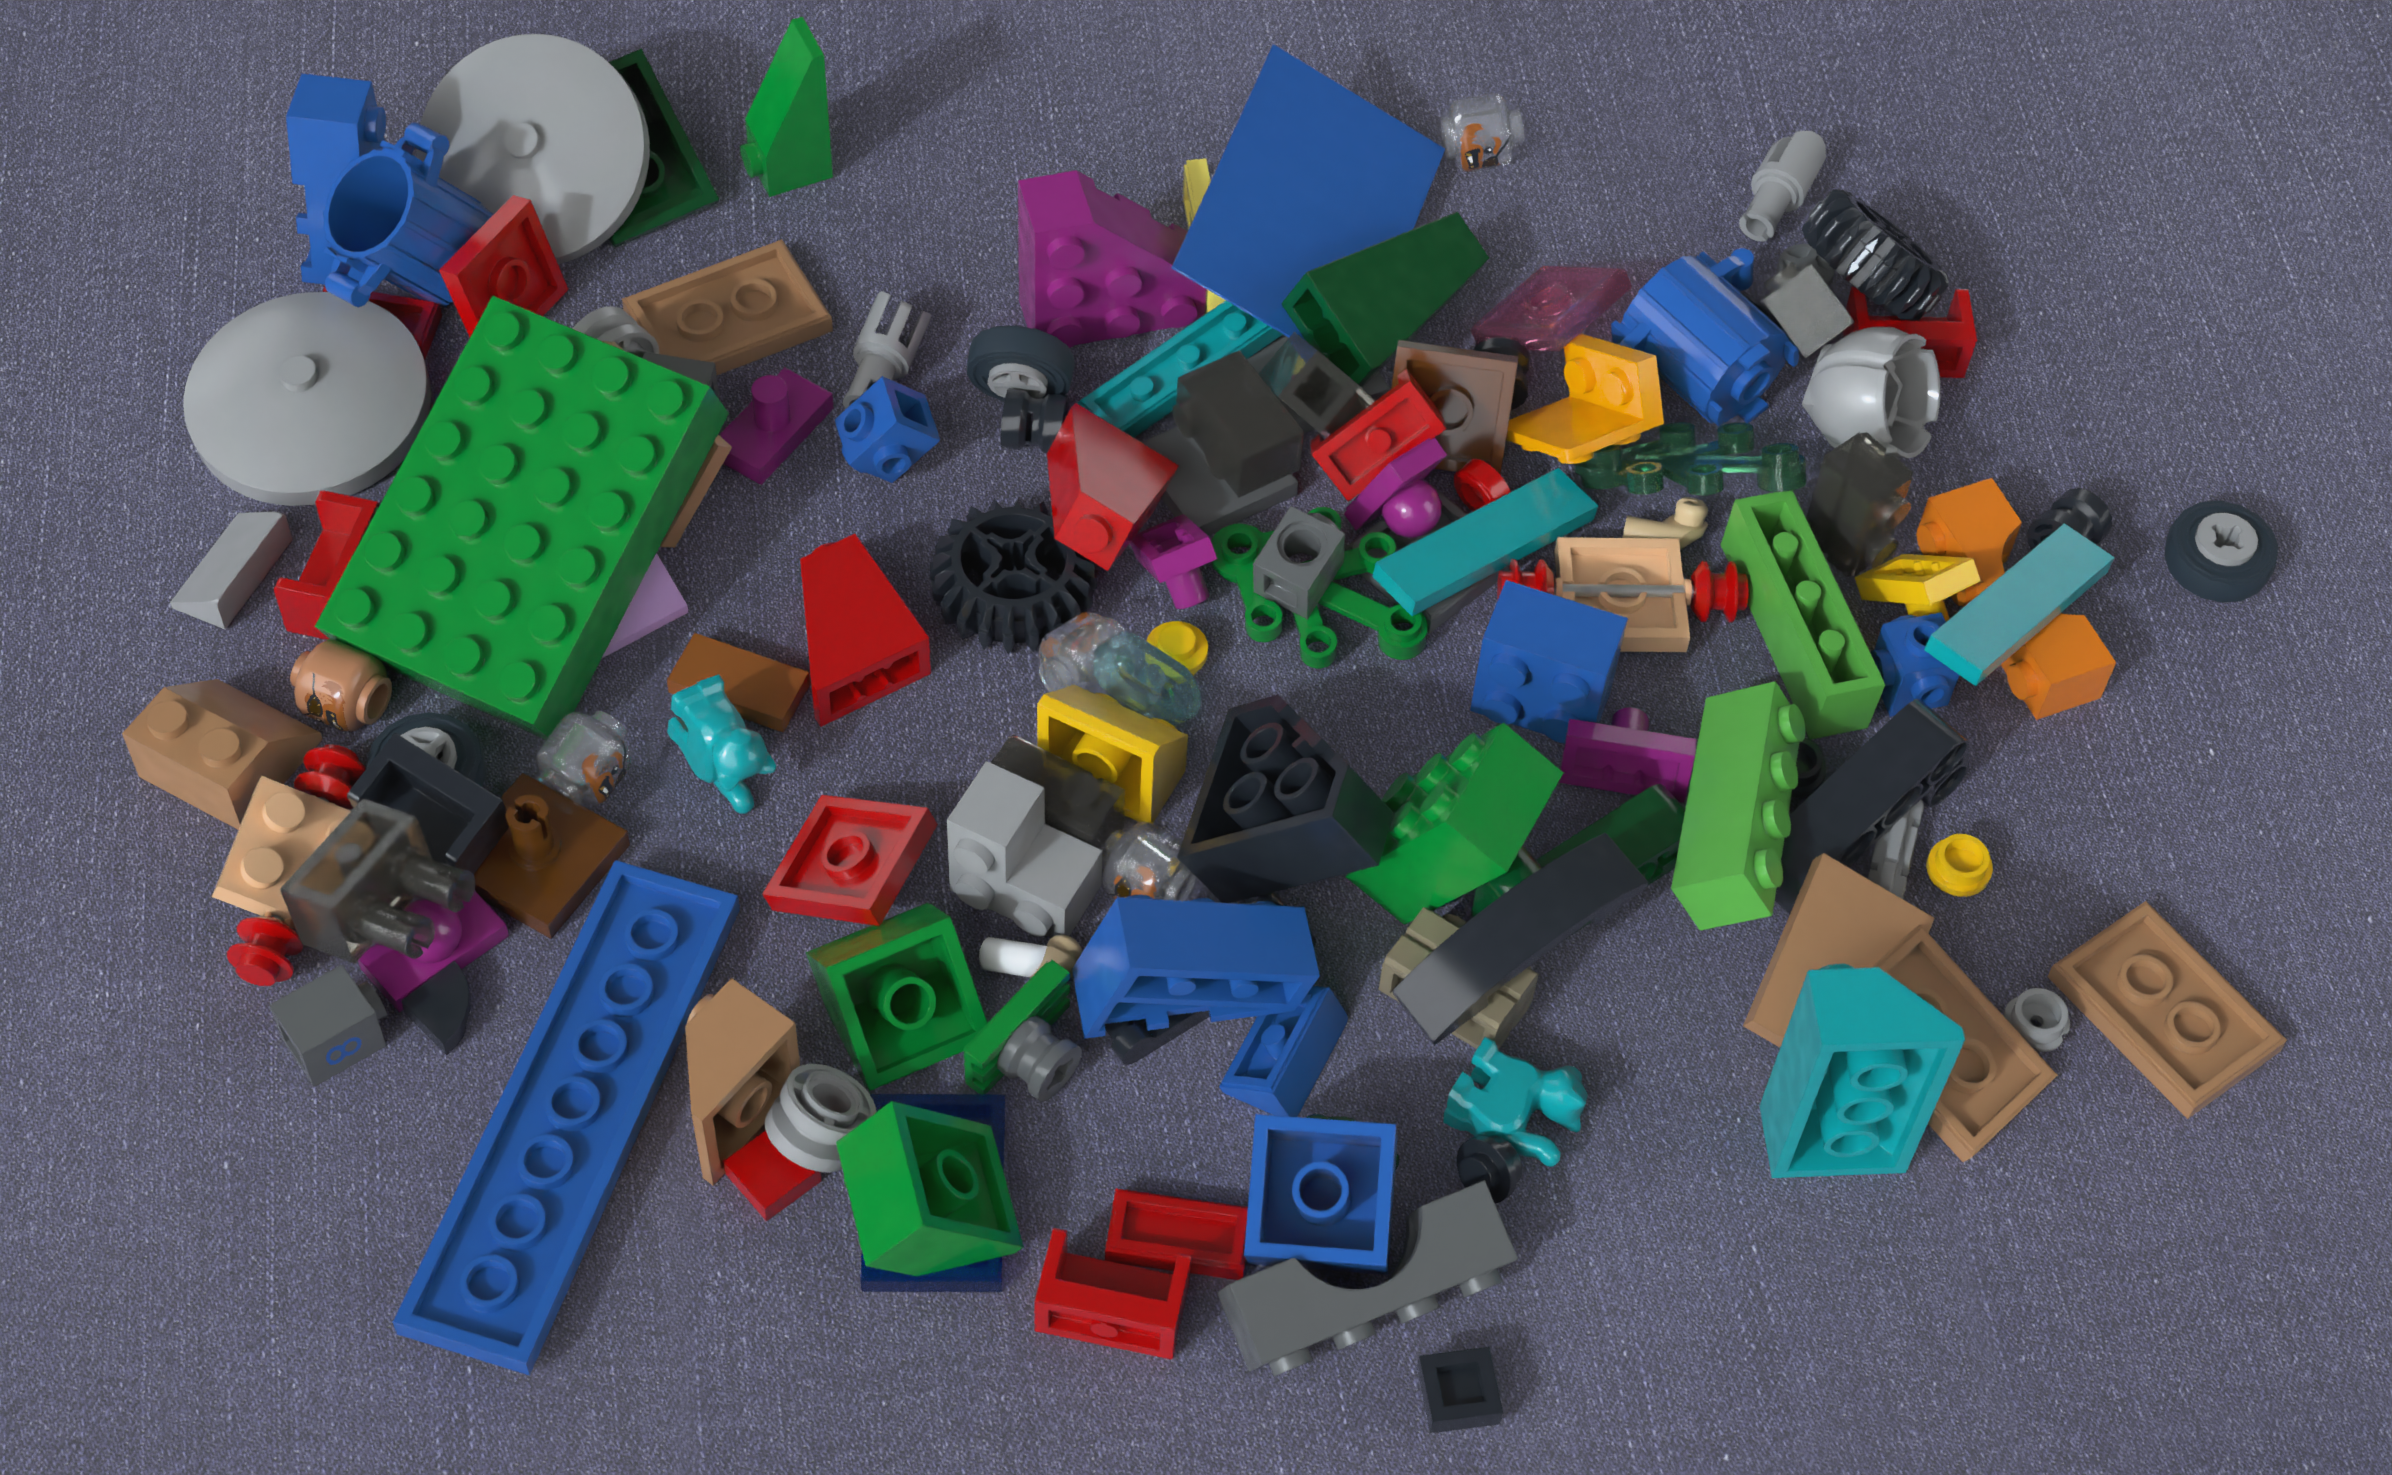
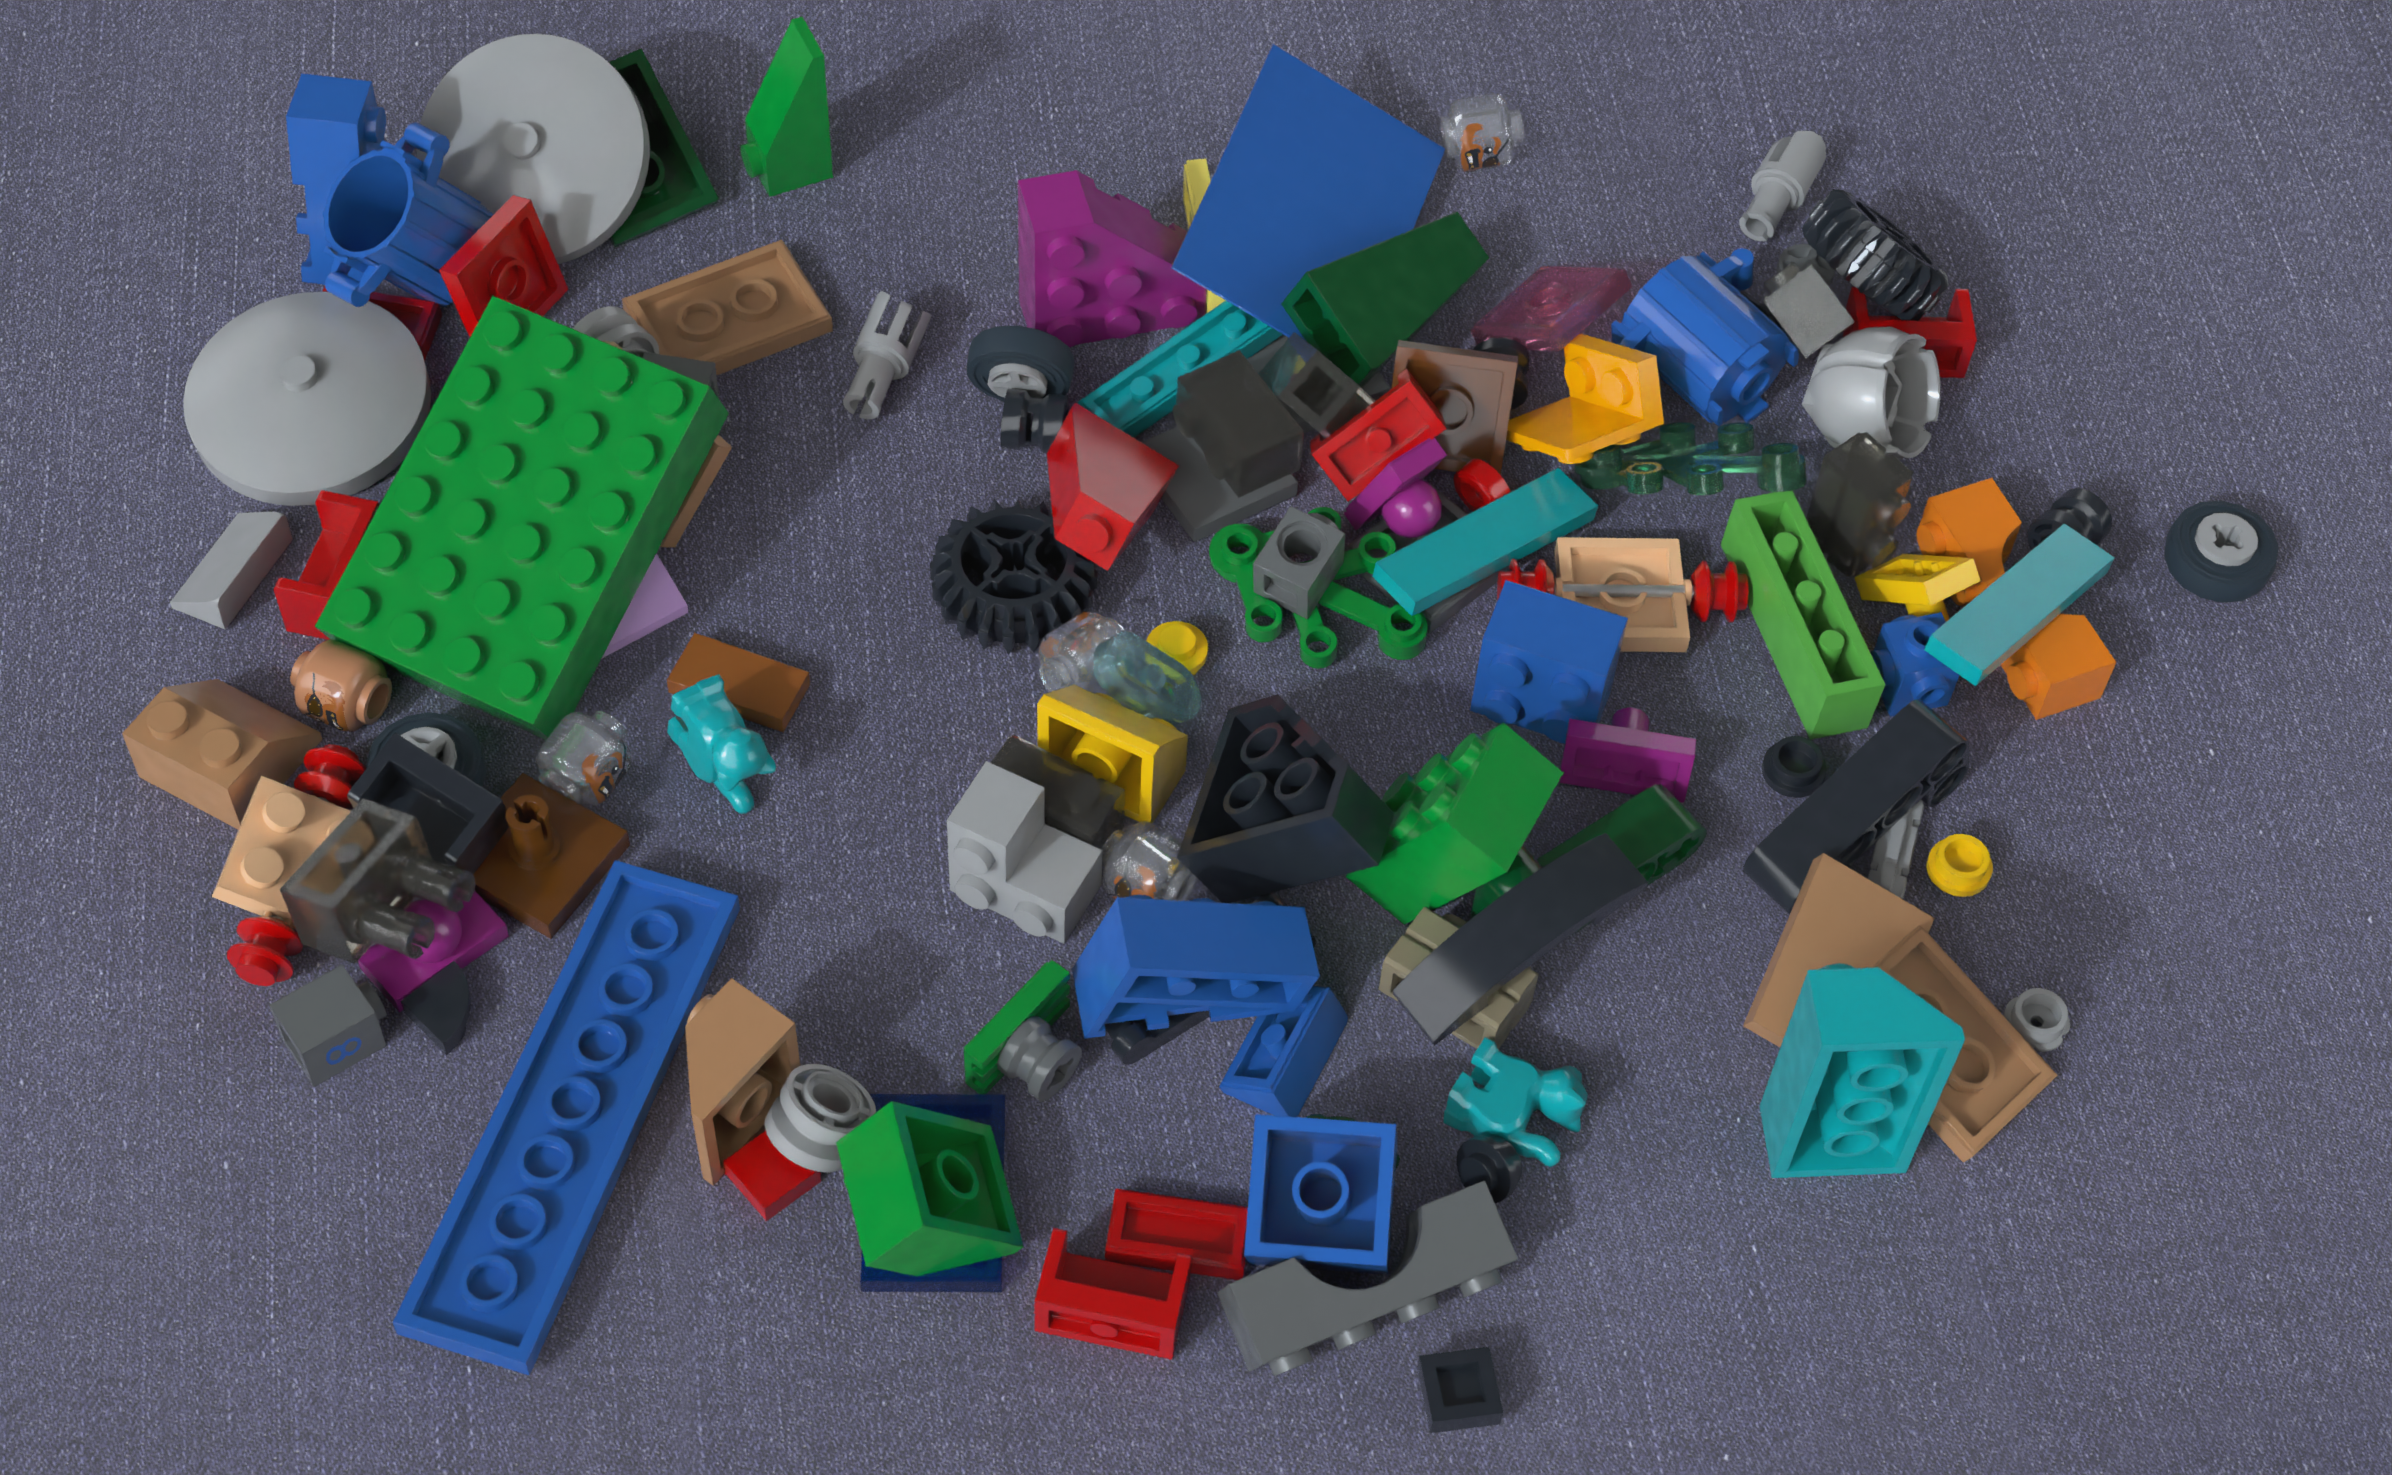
magenta tile [719,367,834,485] -> none
red plate [762,795,938,926] -> none
red slope [800,533,931,727] -> none
green slope [806,902,987,1091] -> none
blue brick [834,376,940,483] -> none
white arm [979,935,1082,978] -> none
magenta tile [1130,514,1217,609] -> none
tan arm [1622,497,1708,550] -> none
bright green brick [1671,681,1806,930] -> none
medium nougat tile [2047,901,2287,1119] -> none

